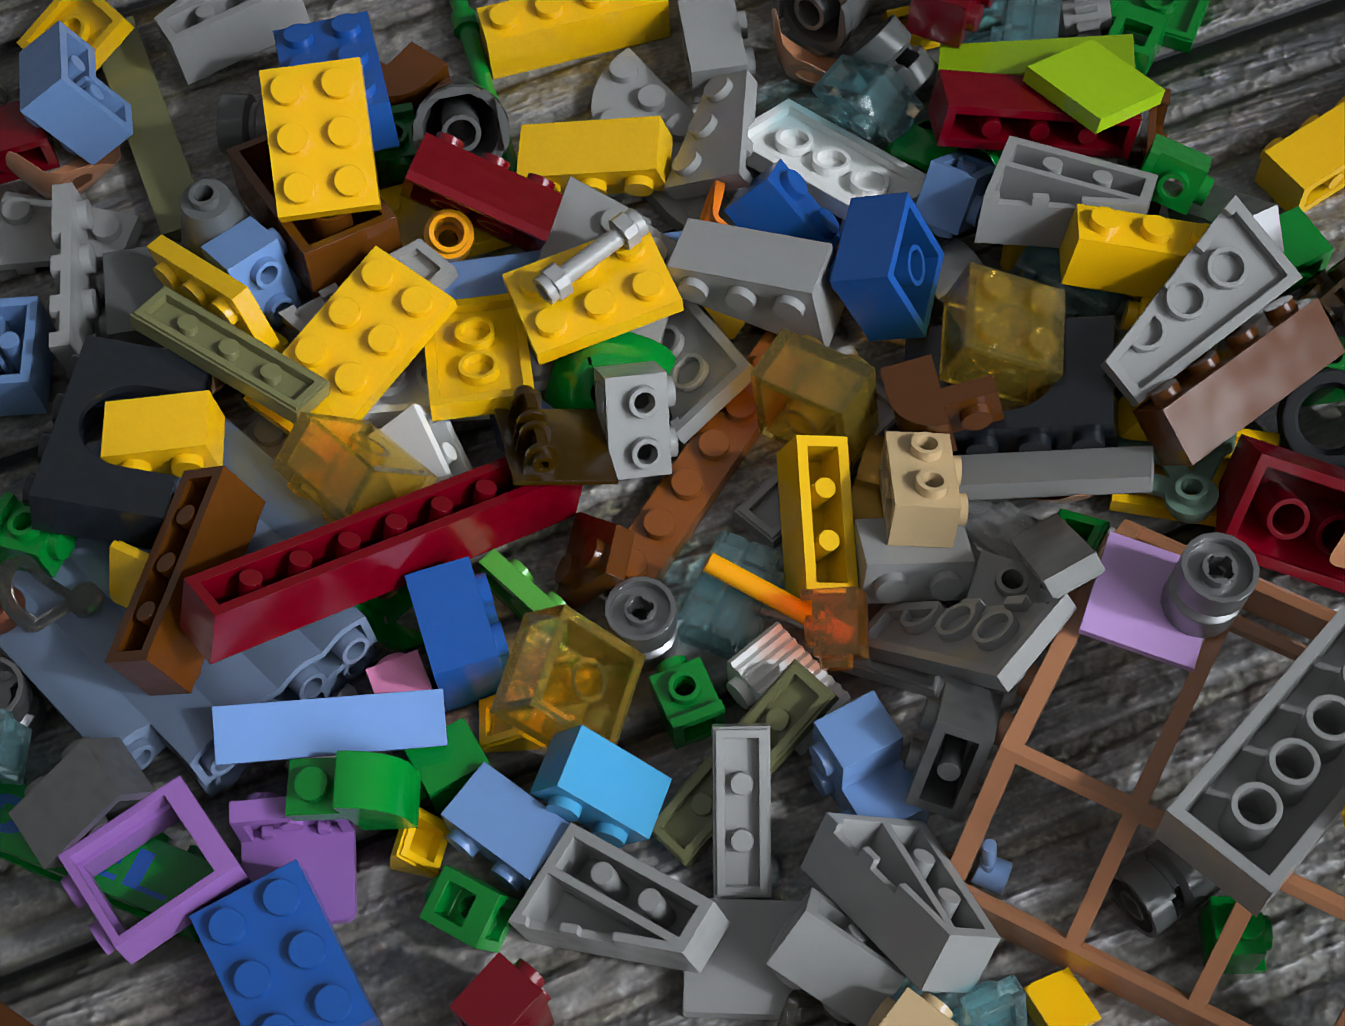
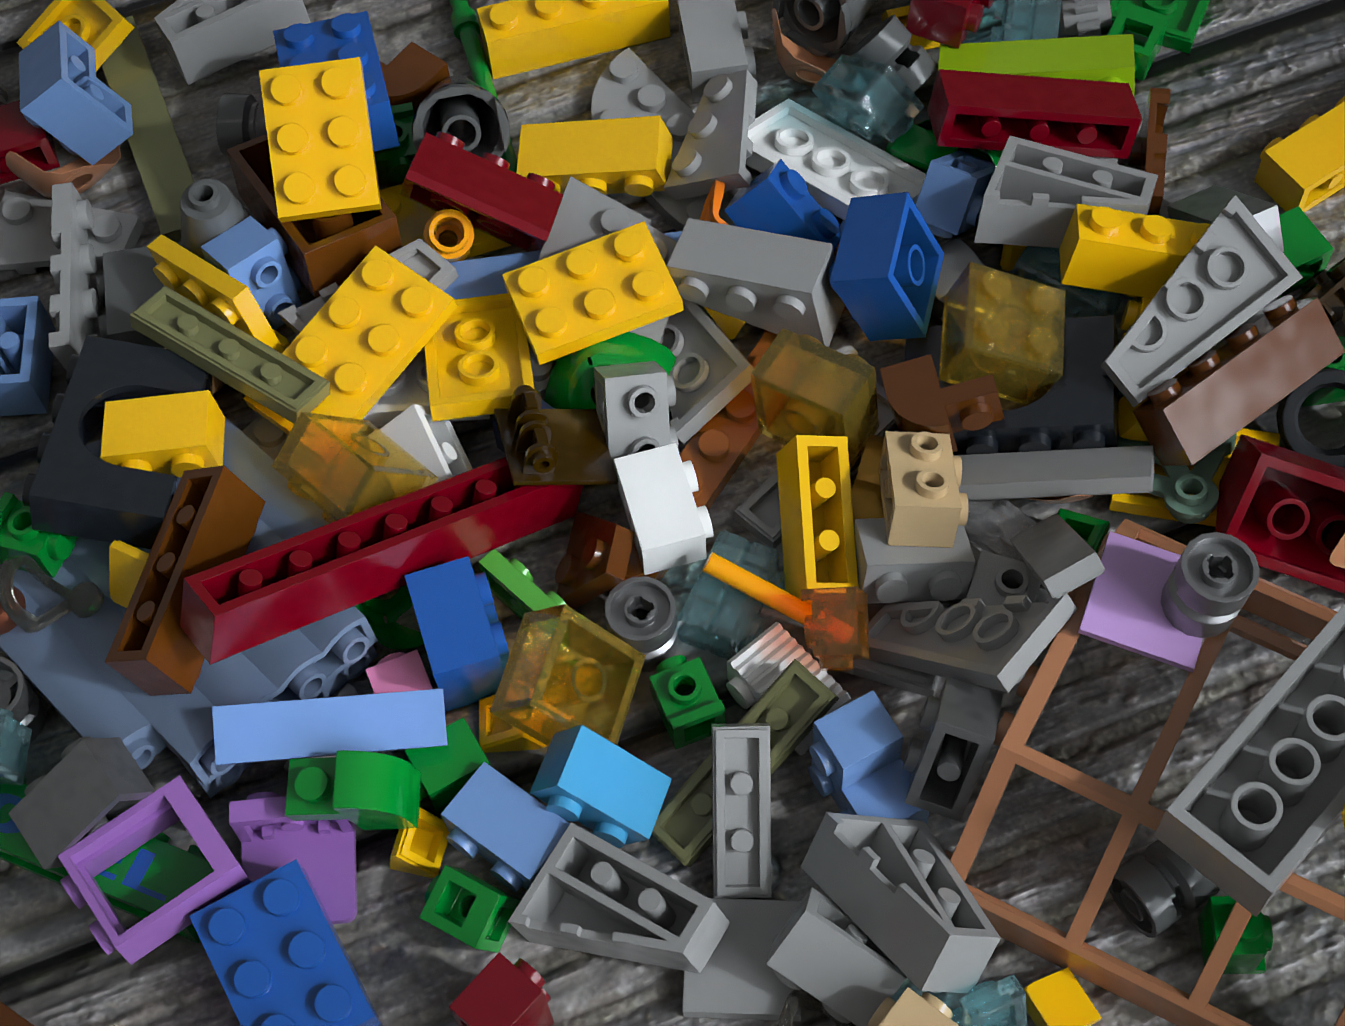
light grey bar [533,208,649,305] -> none
light blue hand [971,839,1013,894] -> none
lime tile [1023,39,1165,134] -> none
green brick [1138,133,1215,215] -> none
none -> white brick [614,443,714,575]

